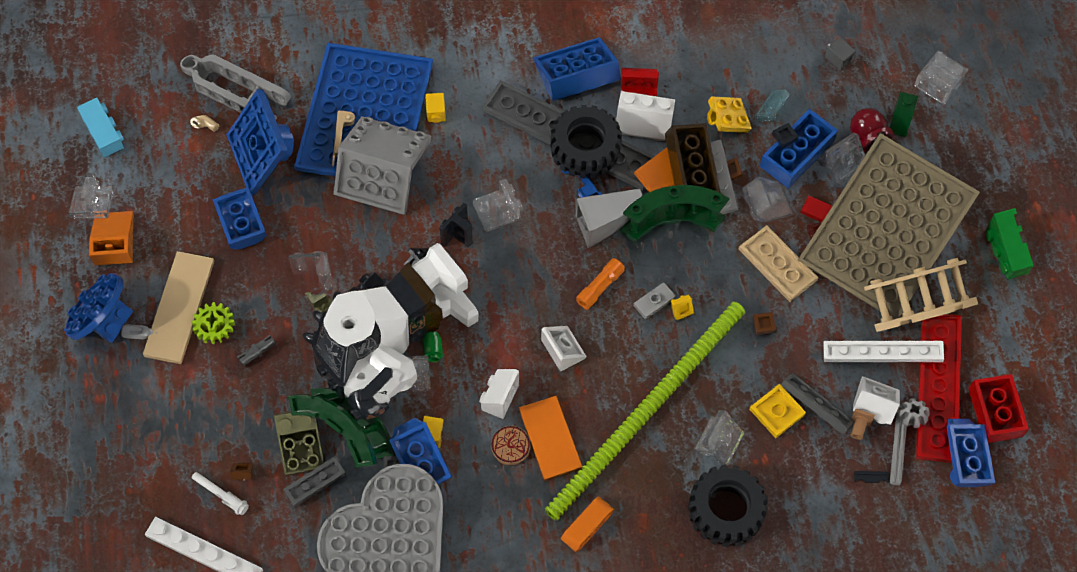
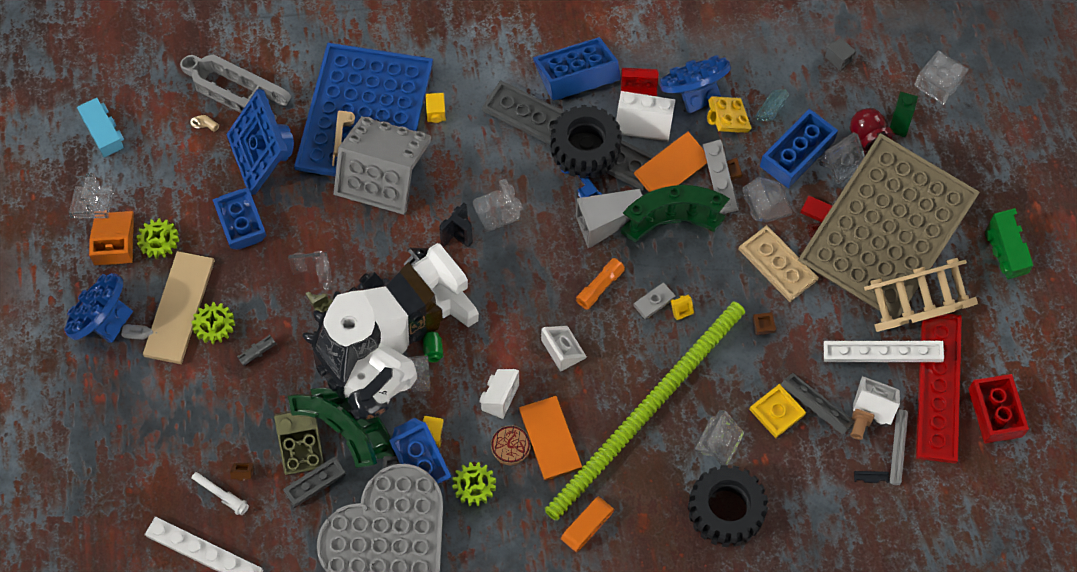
dark brown brick [665,123,721,193] -> none
black tile [772,123,799,148] -> none
light grey piece [899,398,930,428] -> none
blue slope [947,419,995,487] -> none
none -> lime gear [137,218,179,259]
none -> lime gear [452,462,496,506]
none -> blue bracket [659,55,731,113]

